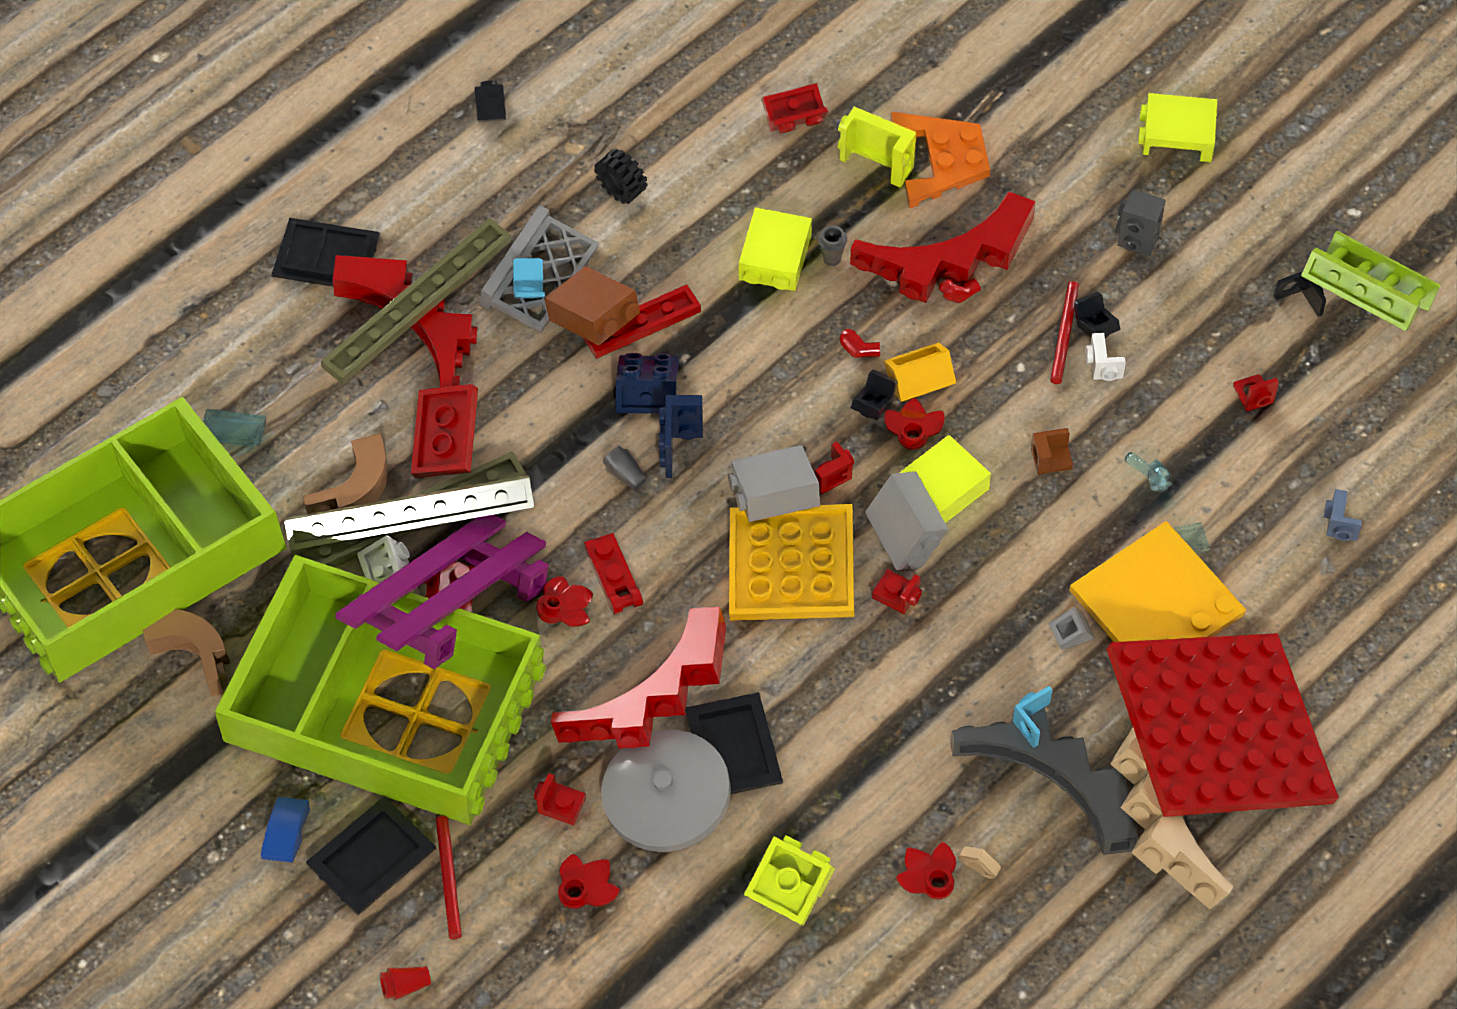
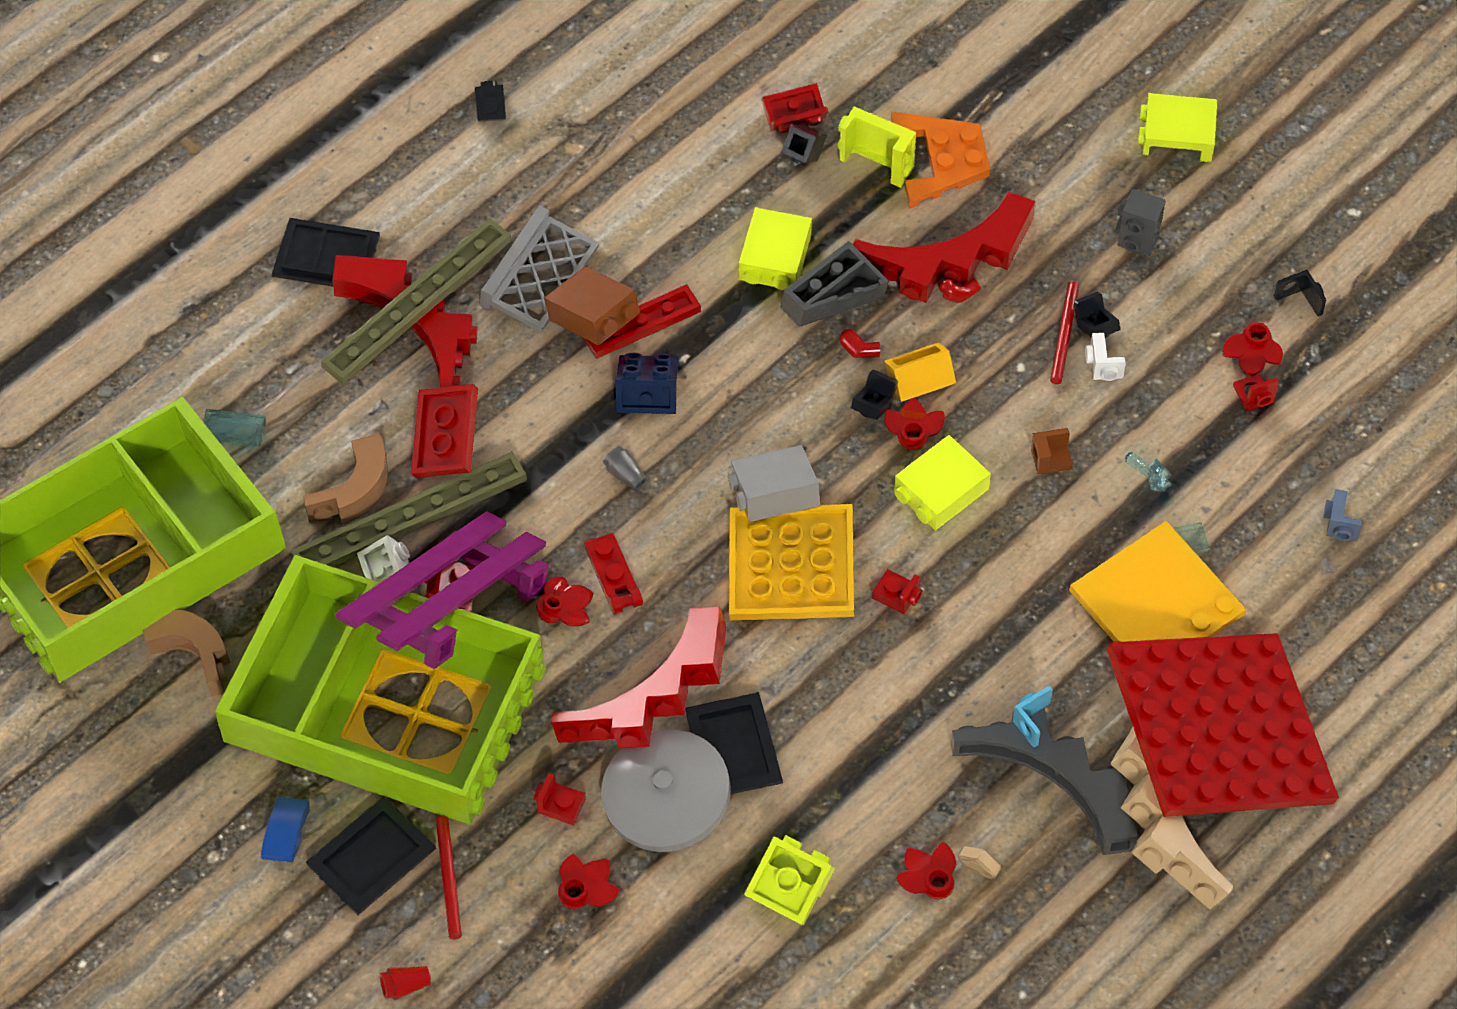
plate [284,475,534,551] -> none
medium azure bracket [513,258,545,299] -> none
black tyre [594,148,648,204] -> none
dark blue bracket [659,395,703,478] -> none
red bracket [815,442,854,495] -> none
flat silver cone [818,226,848,266] -> none
light grey brick [865,471,949,570] -> none
light grey slope [1049,607,1095,650] -> none
lime fence [1301,231,1441,331] -> none
none -> dark grey wedge [780,241,889,327]
none -> black brick [781,124,827,165]
none -> red plate [1222,322,1283,376]

